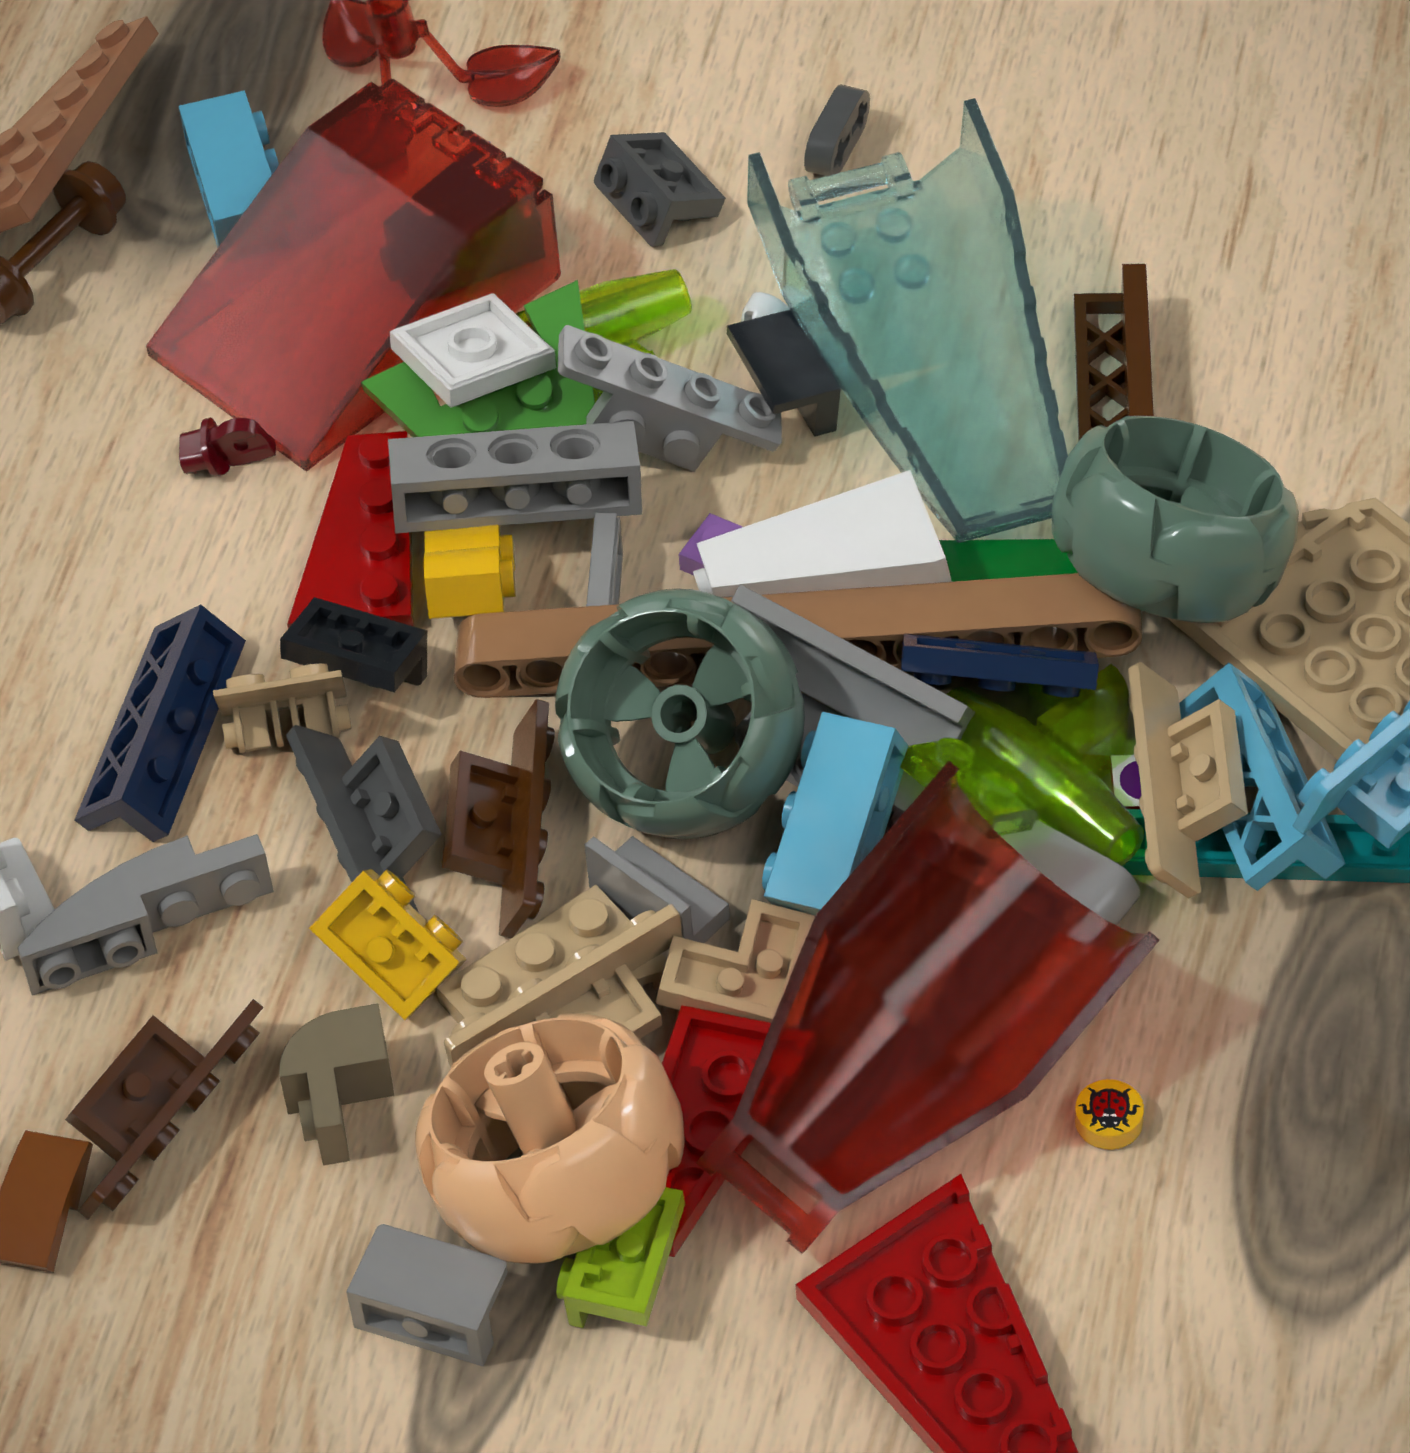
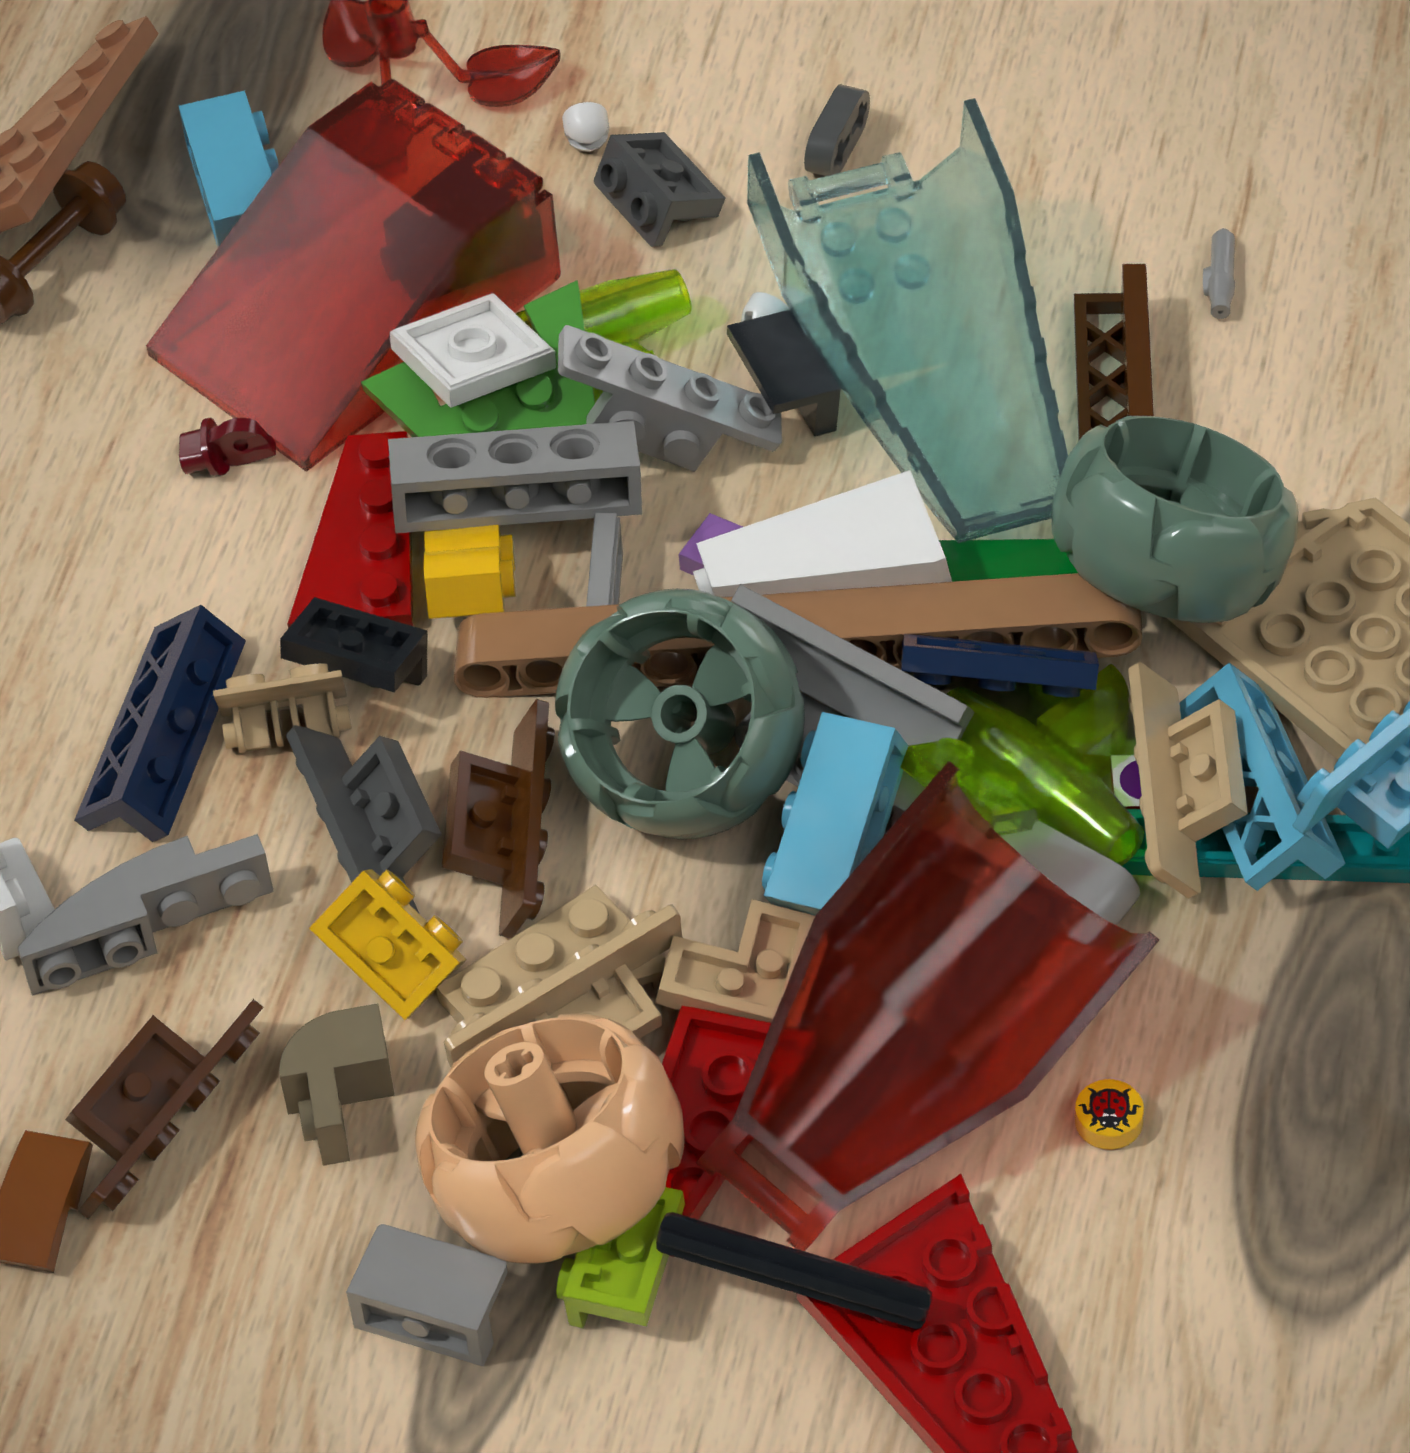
light grey panel [584,836,730,943] -> none
none -> white hinge [562,102,609,152]
none -> black axle [656,1212,932,1329]
none -> light grey piece [1203,228,1235,319]

